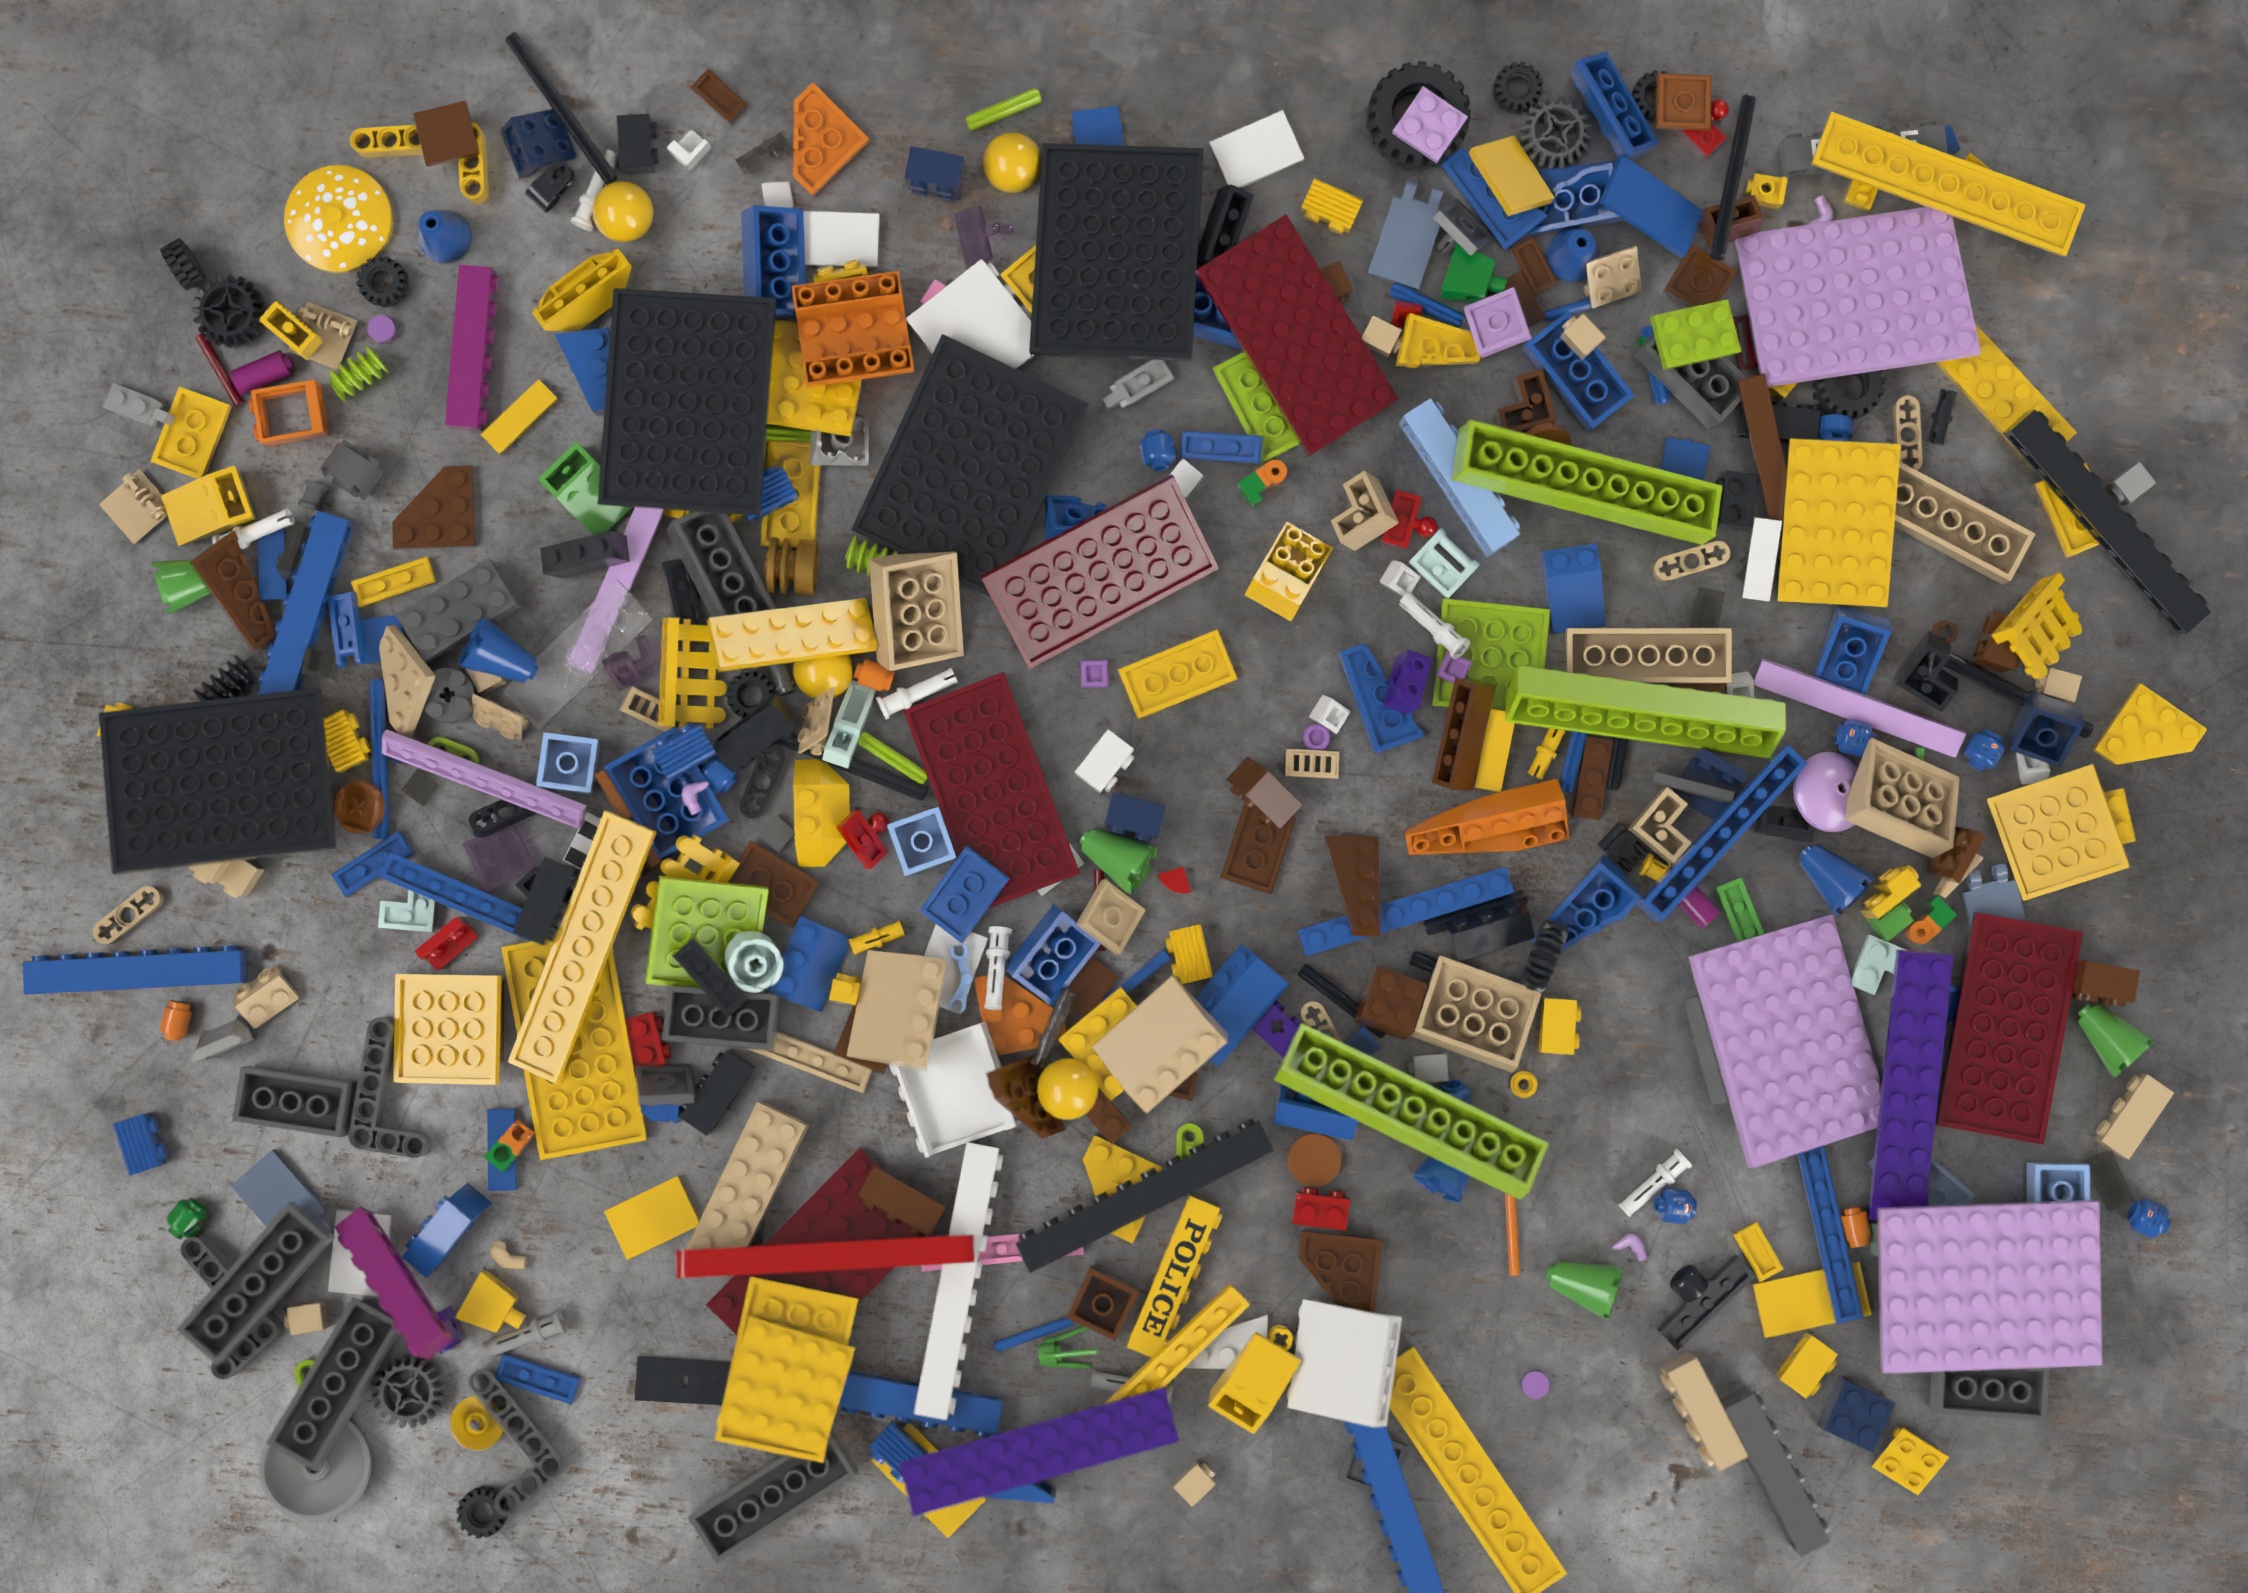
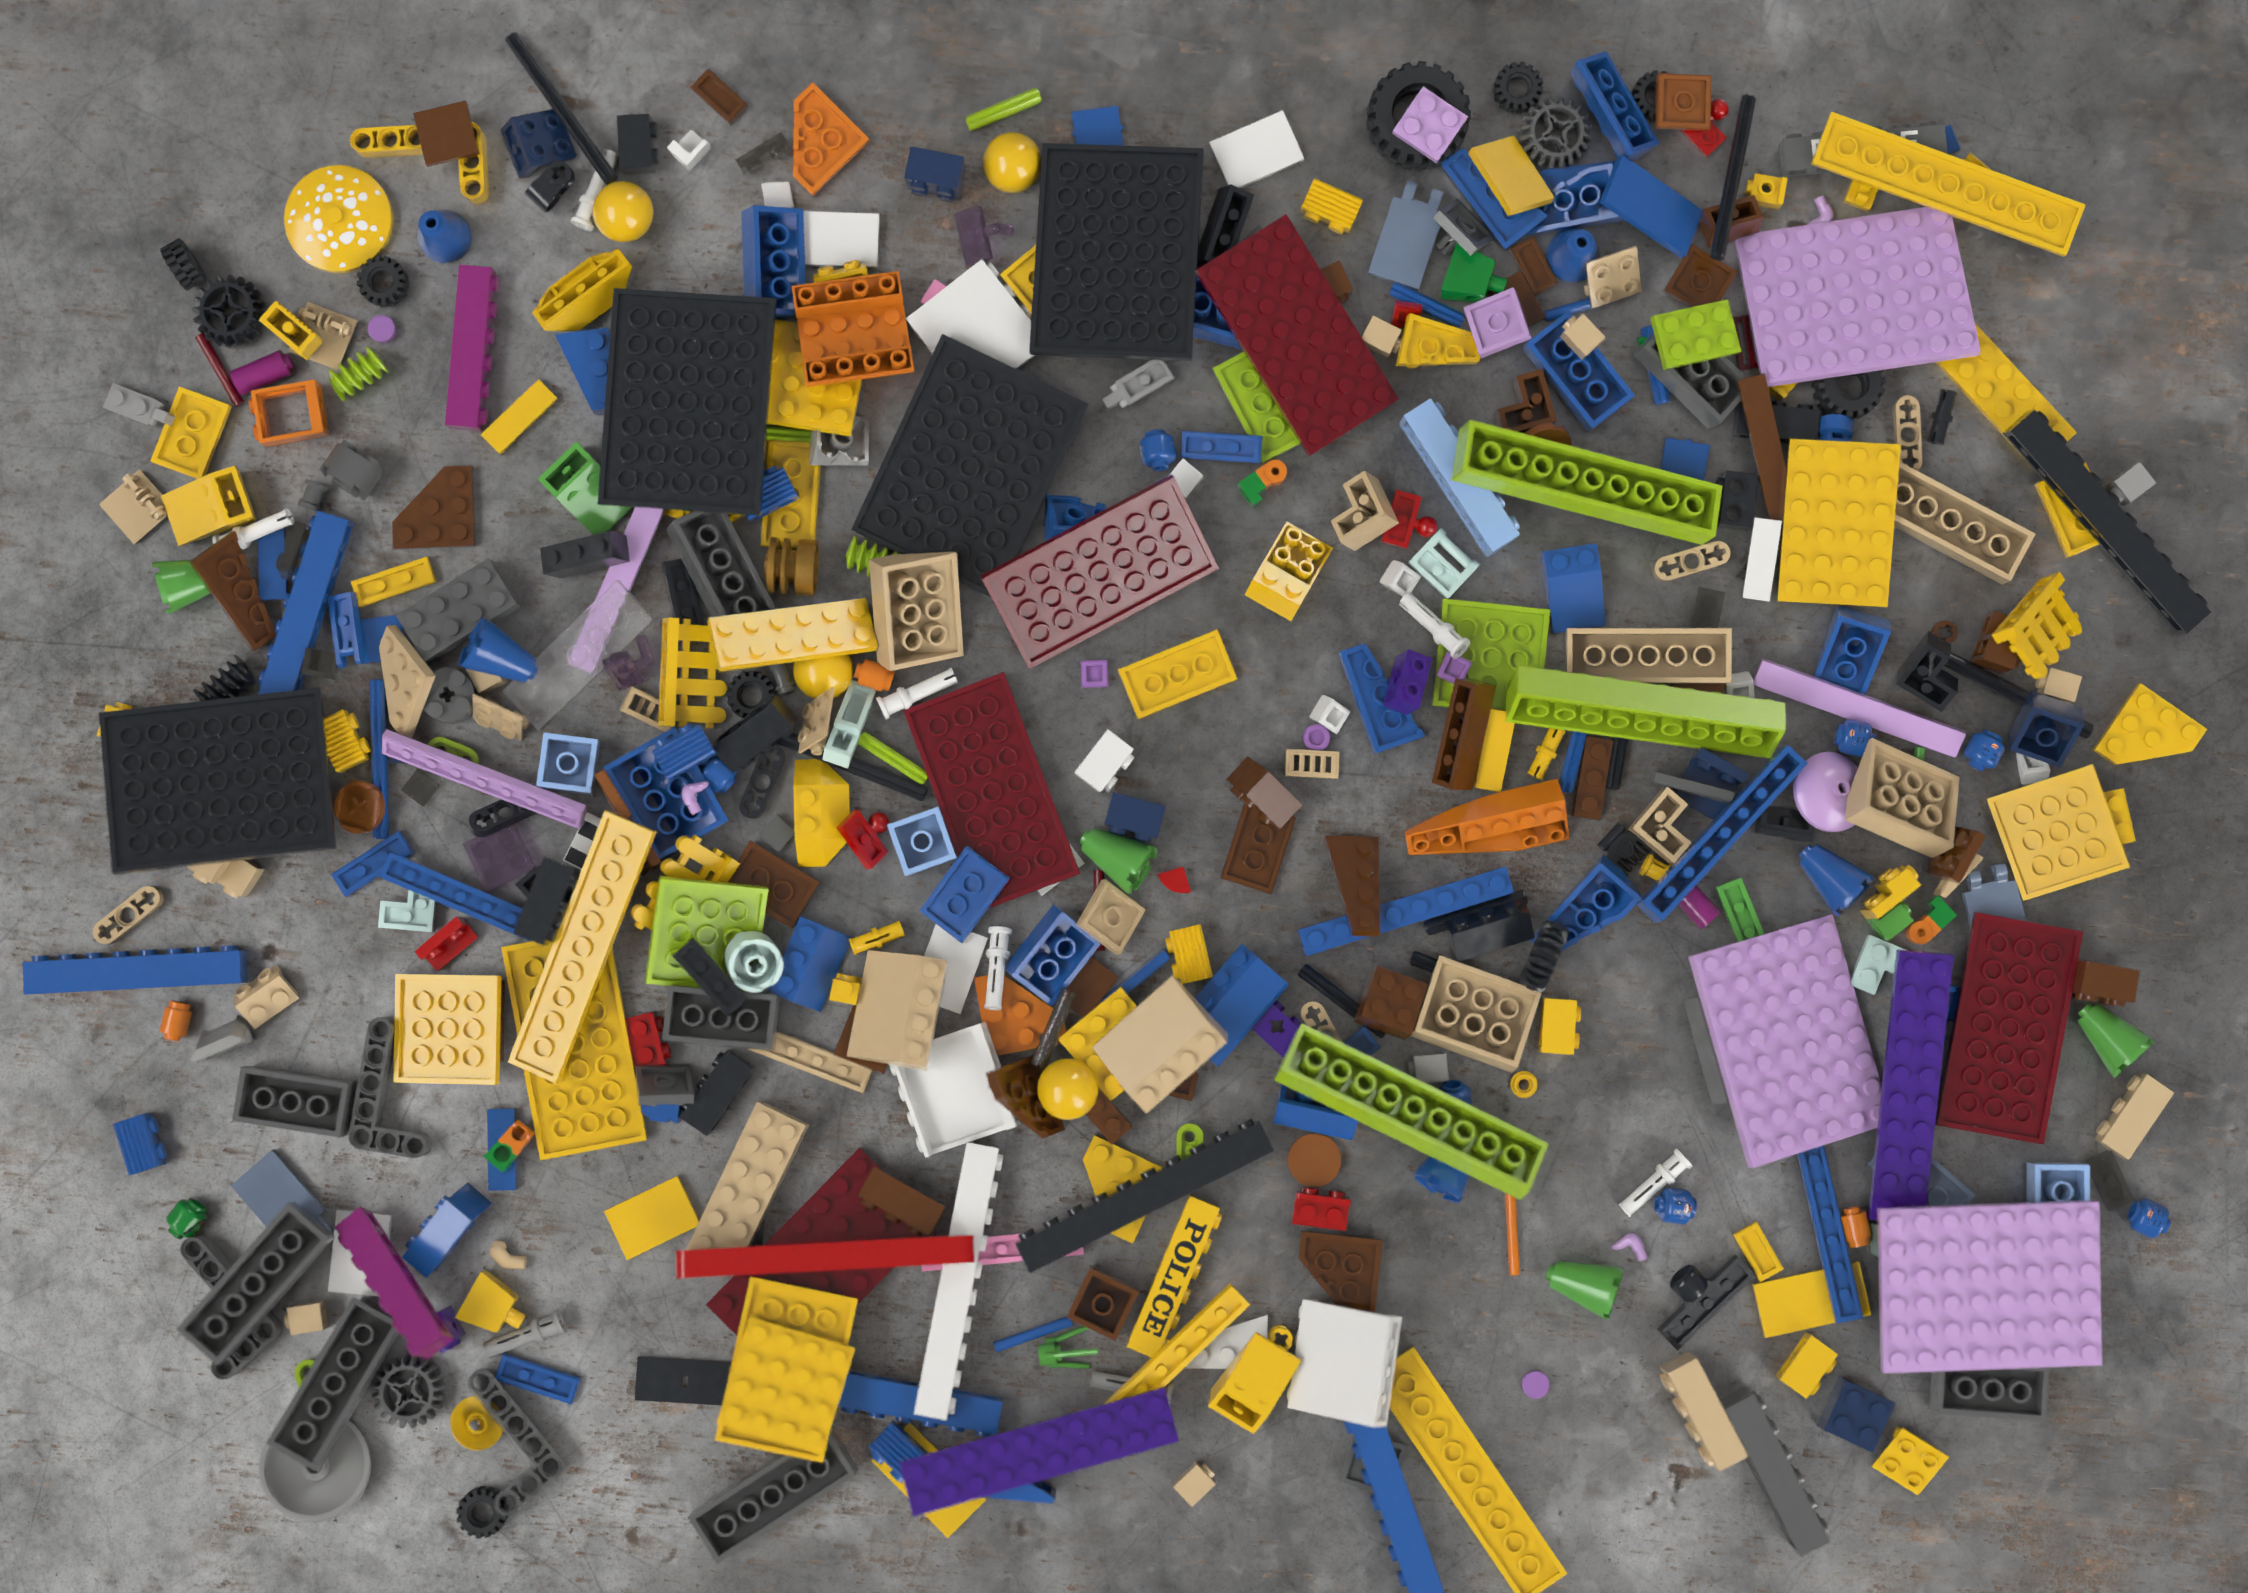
light blue piece [948,943,973,1014] -> none

